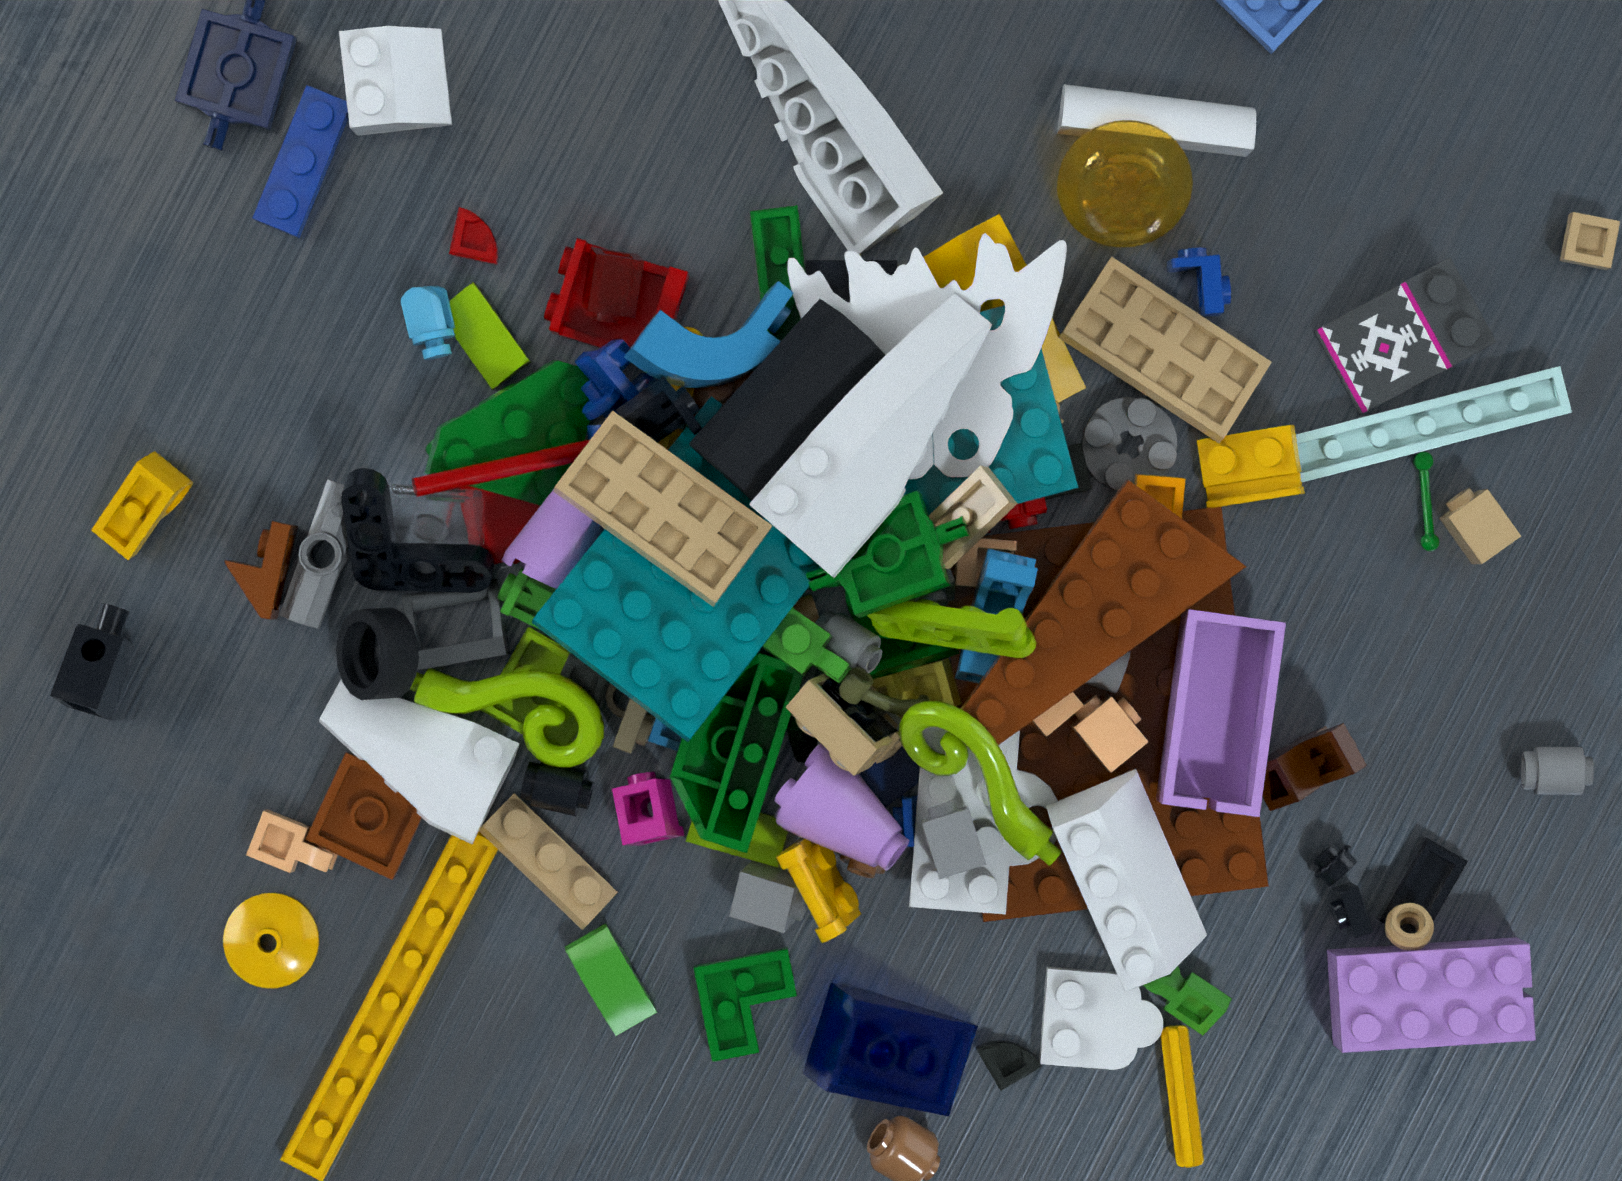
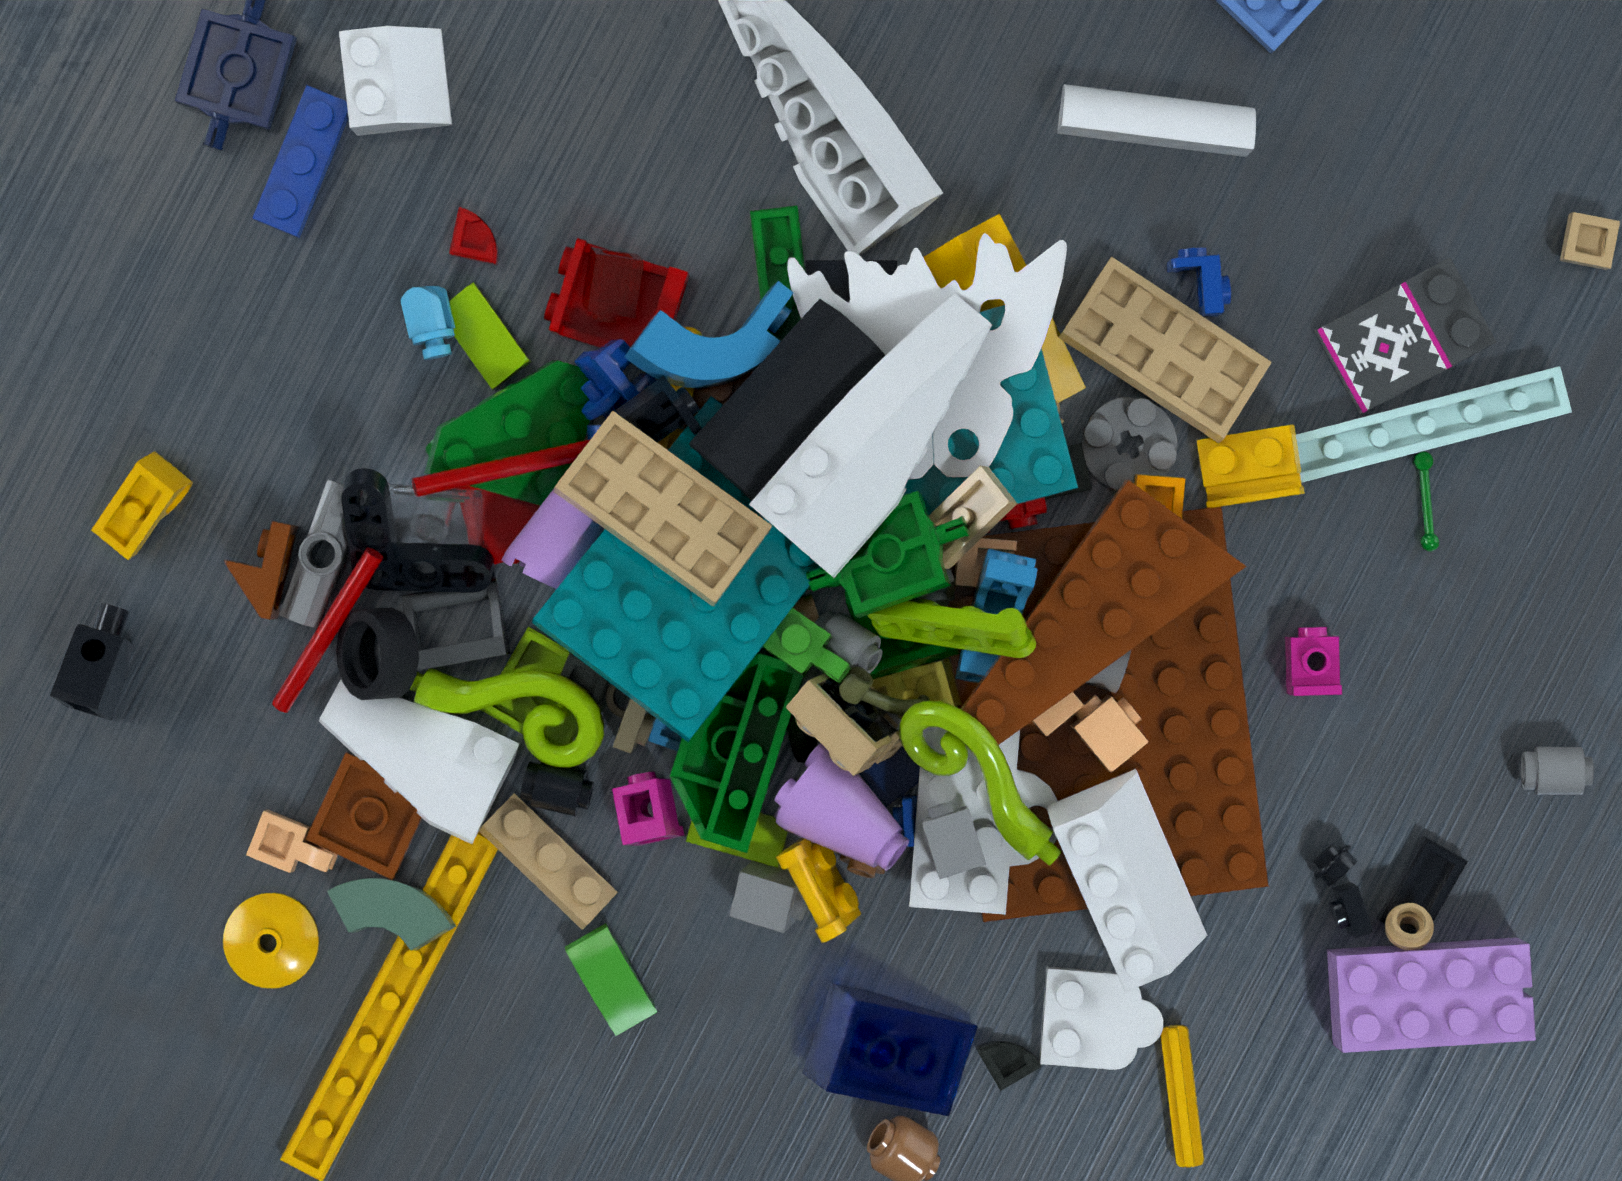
bright green bracket [497,568,556,629] -> none
green plate [693,947,797,1062] -> none
clear yellow wheel [1057,120,1193,247] -> none
bright green plate [1143,966,1232,1036] -> none
lavender piece [1156,609,1286,817] -> none
reddish brown brick [1262,723,1367,811] -> none
tan brick [1439,487,1521,564] -> none
none -> red bar [272,548,383,713]
none -> sand green tile [327,878,456,951]
none -> dark pink brick [1285,627,1342,696]

